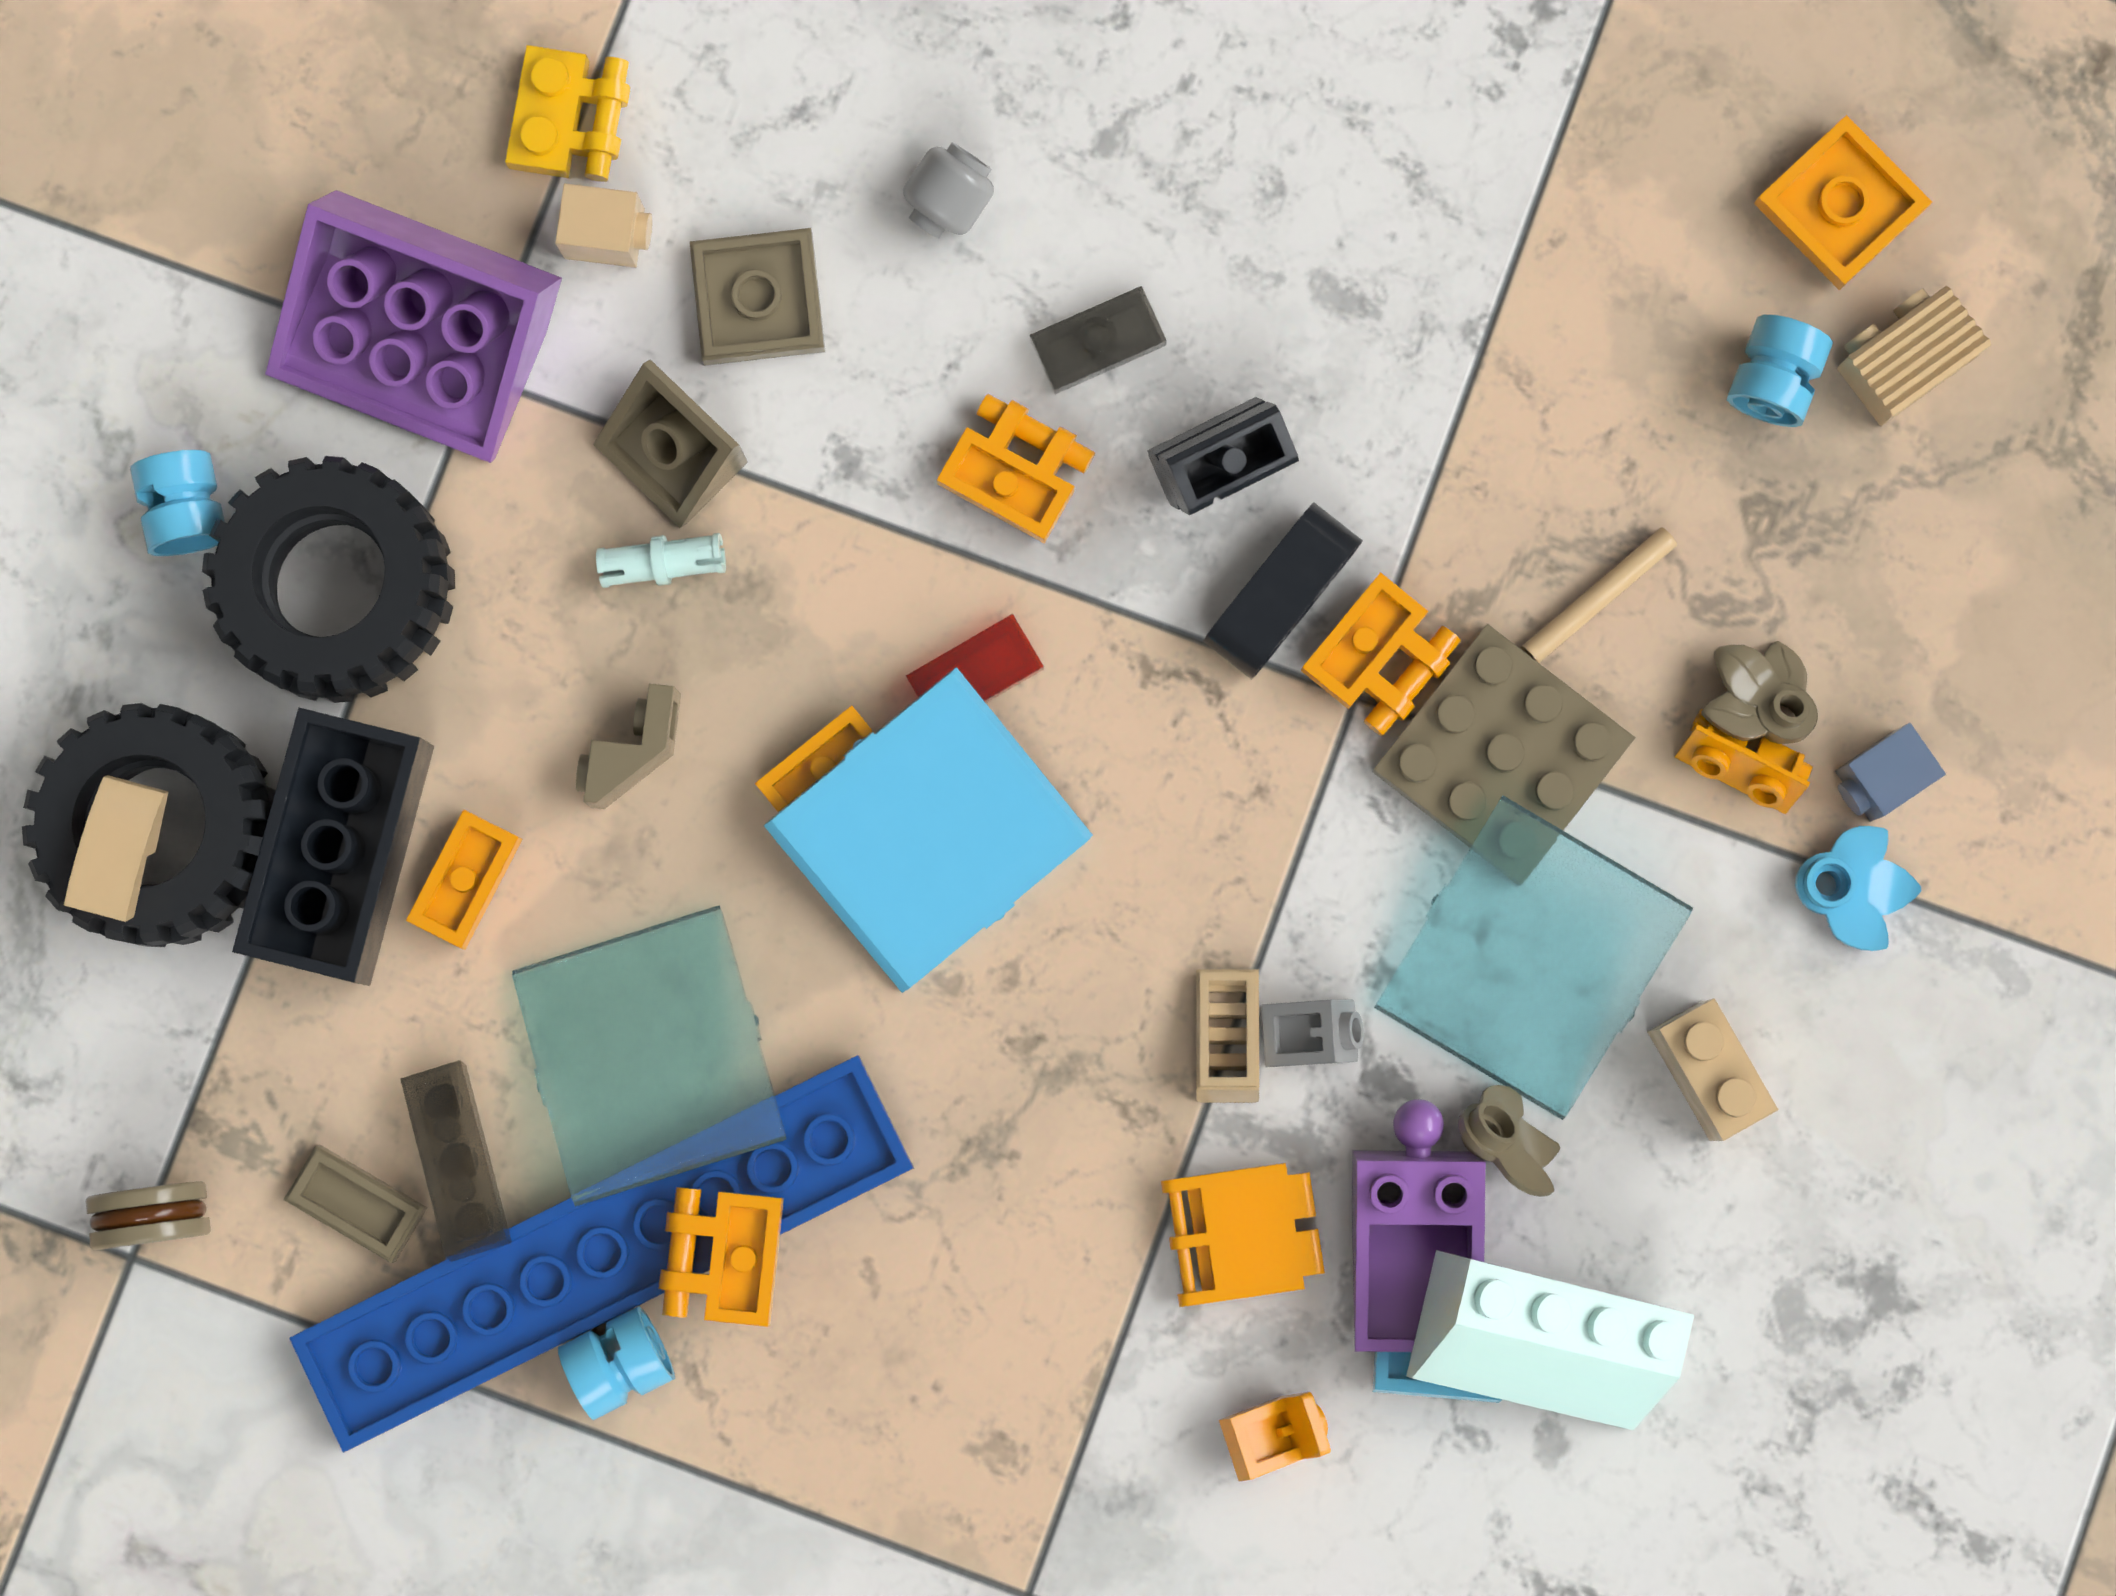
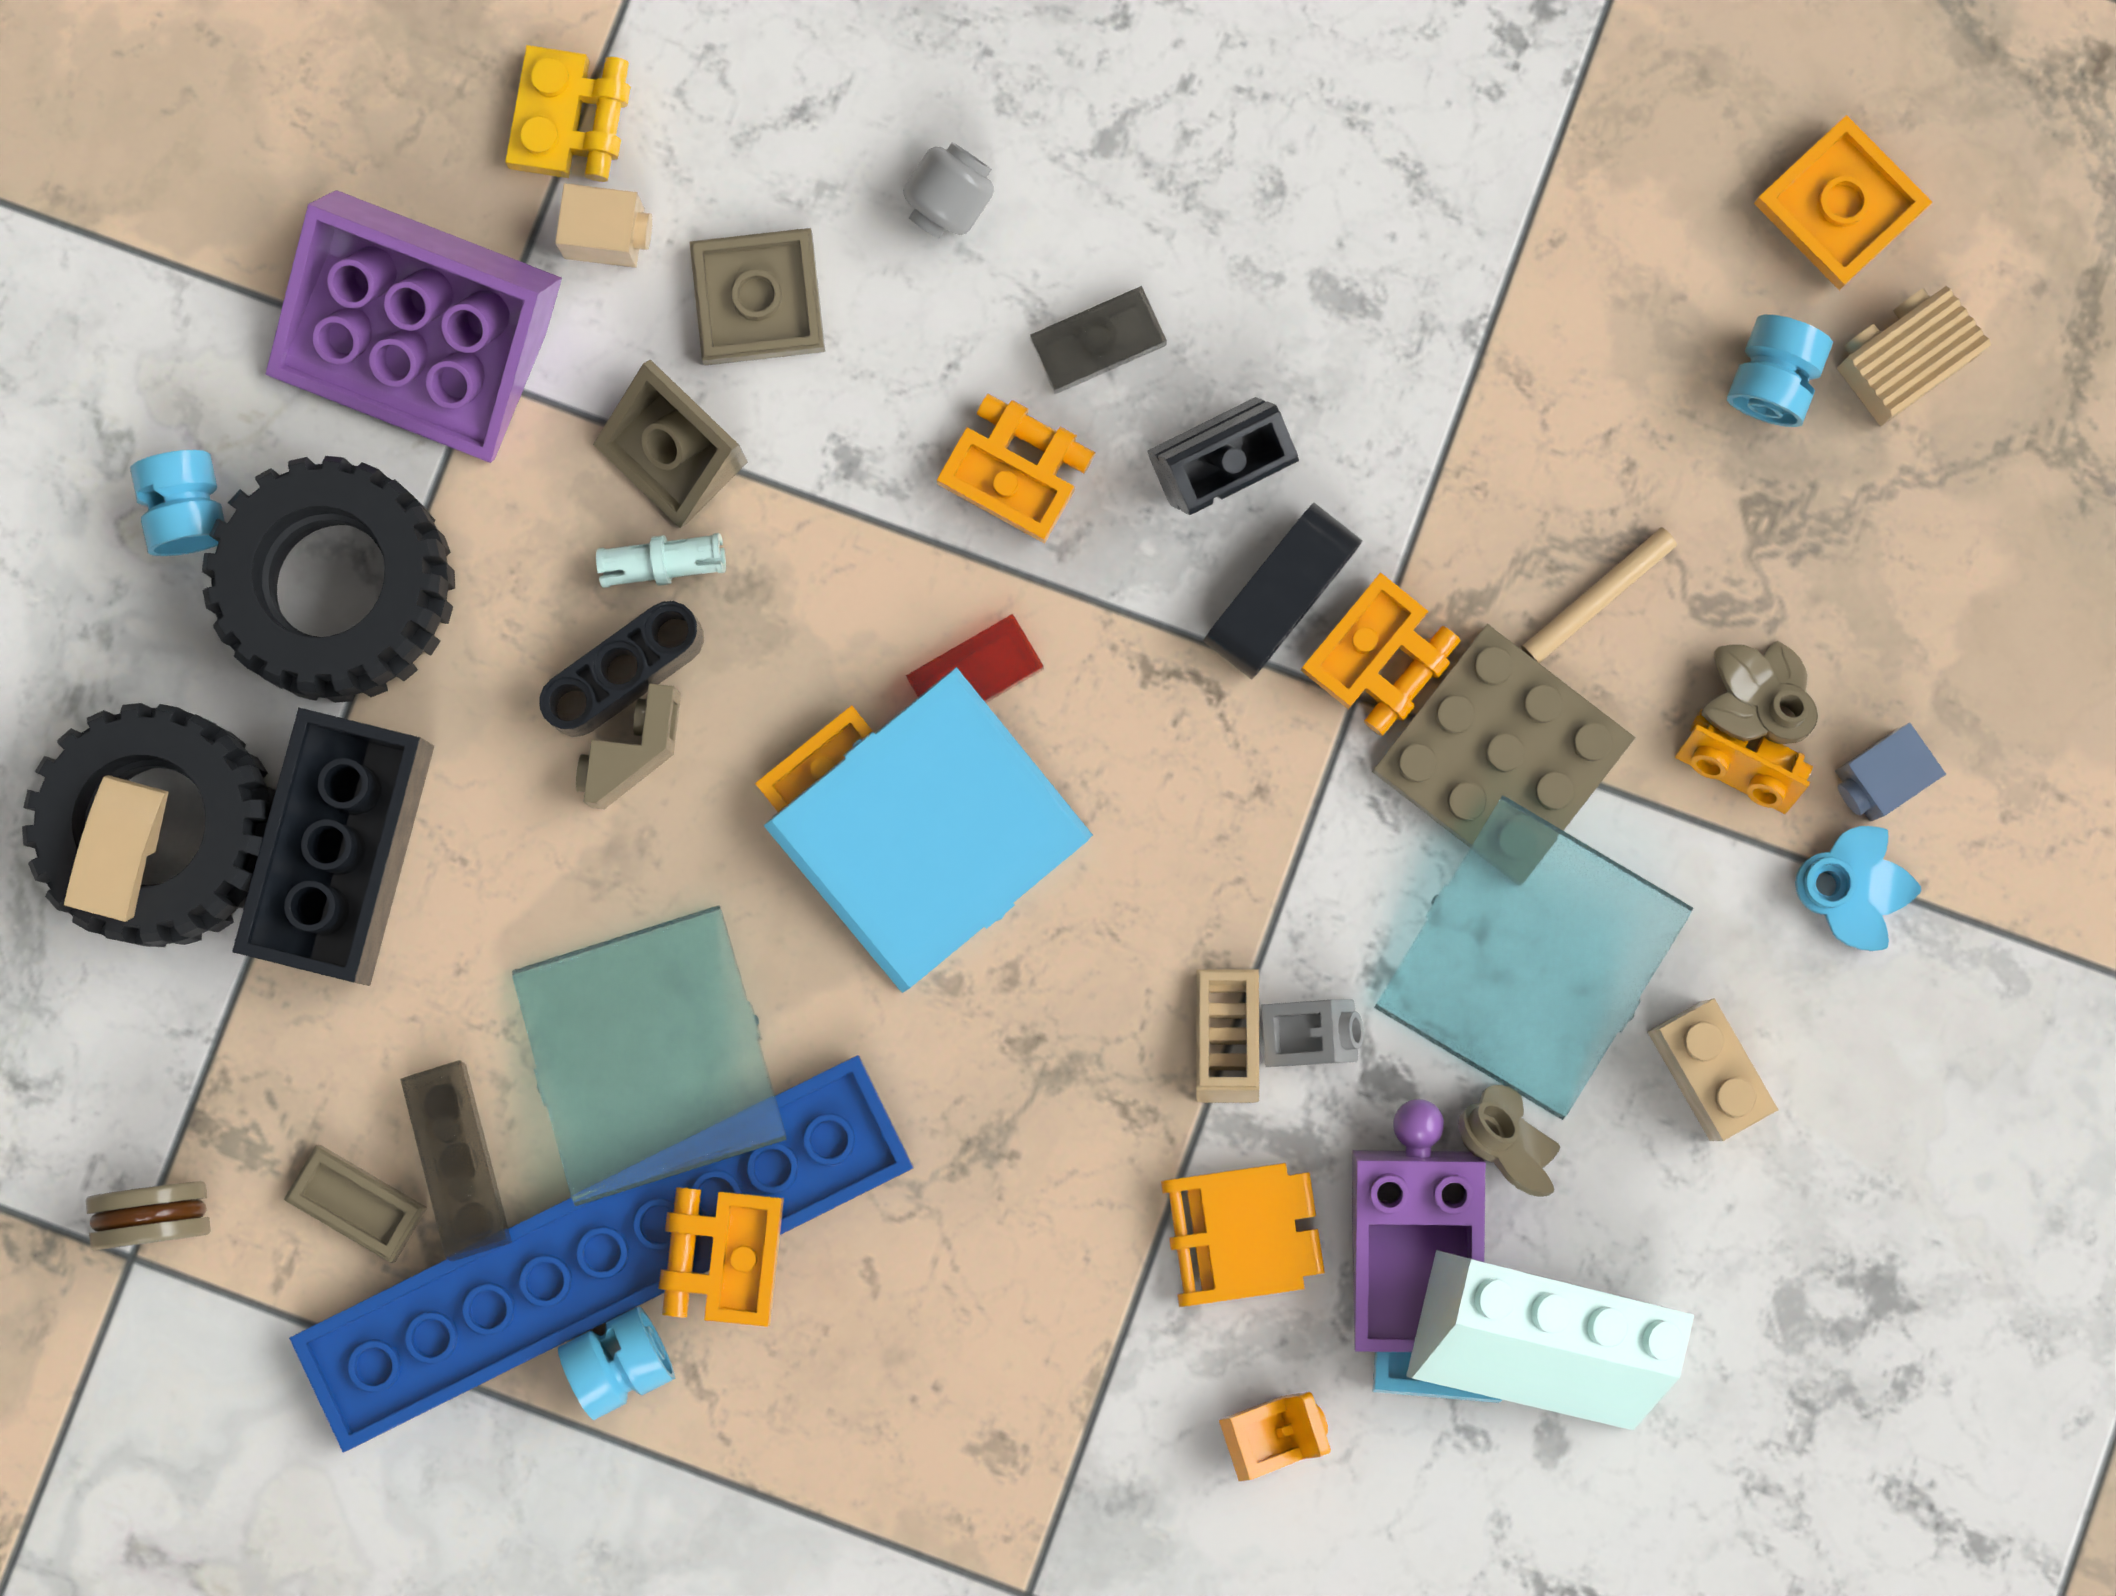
light orange plate [406,809,523,950] -> none
none -> black beam [539,601,704,737]

